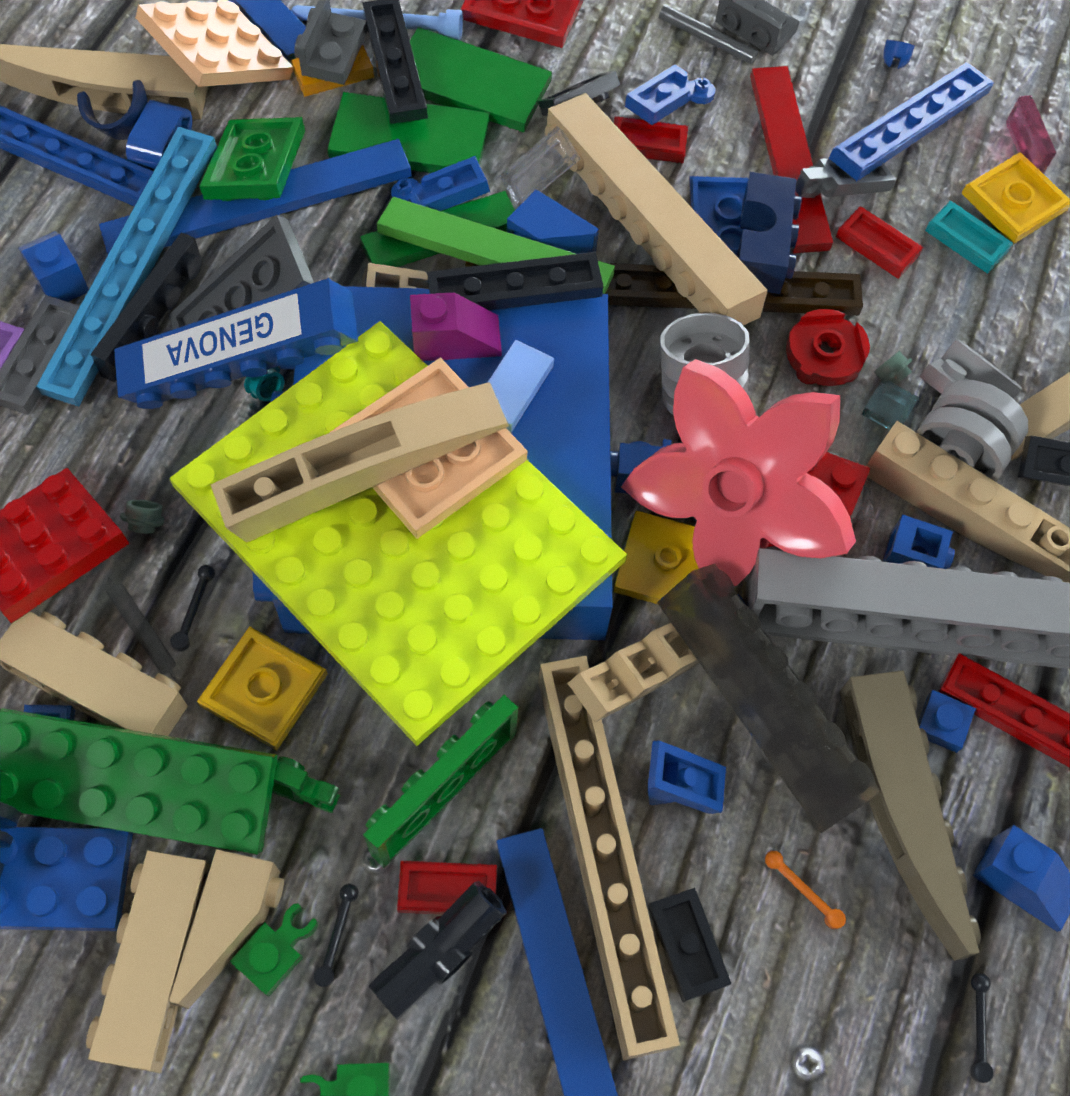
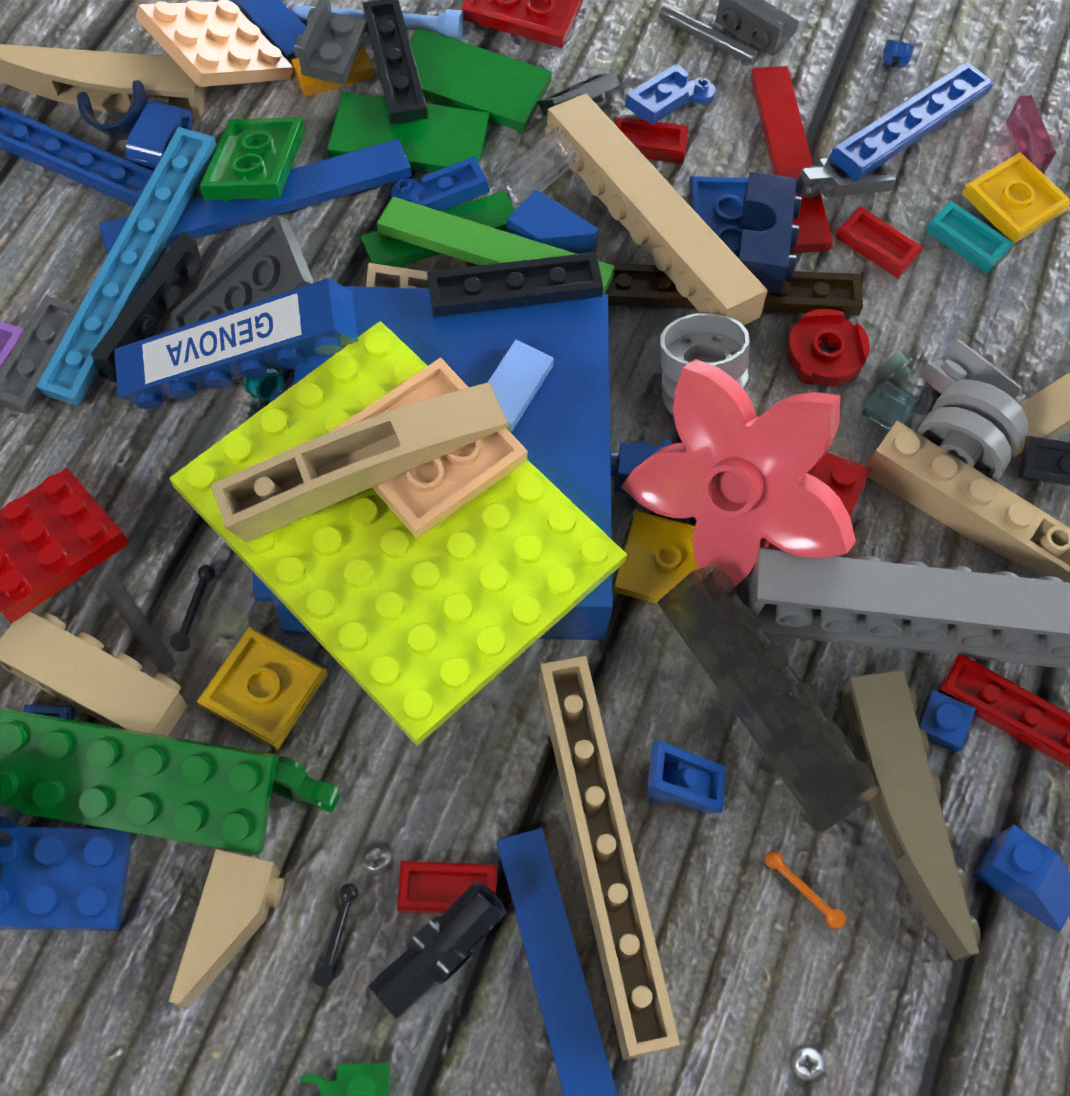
blue slope [18,231,89,302] -> none
tan brick [86,850,211,1074] -> none
sand green plate [120,500,164,534] -> none
green plate [229,903,318,997] -> none
green plate [363,694,518,868] -> none
magenta slope [410,292,502,361] -> none
tan slope [568,612,723,723] -> none
black plate [647,888,732,1003] -> none
blue brick [882,514,955,569] -> none
black hinge [970,973,994,1083] -> none

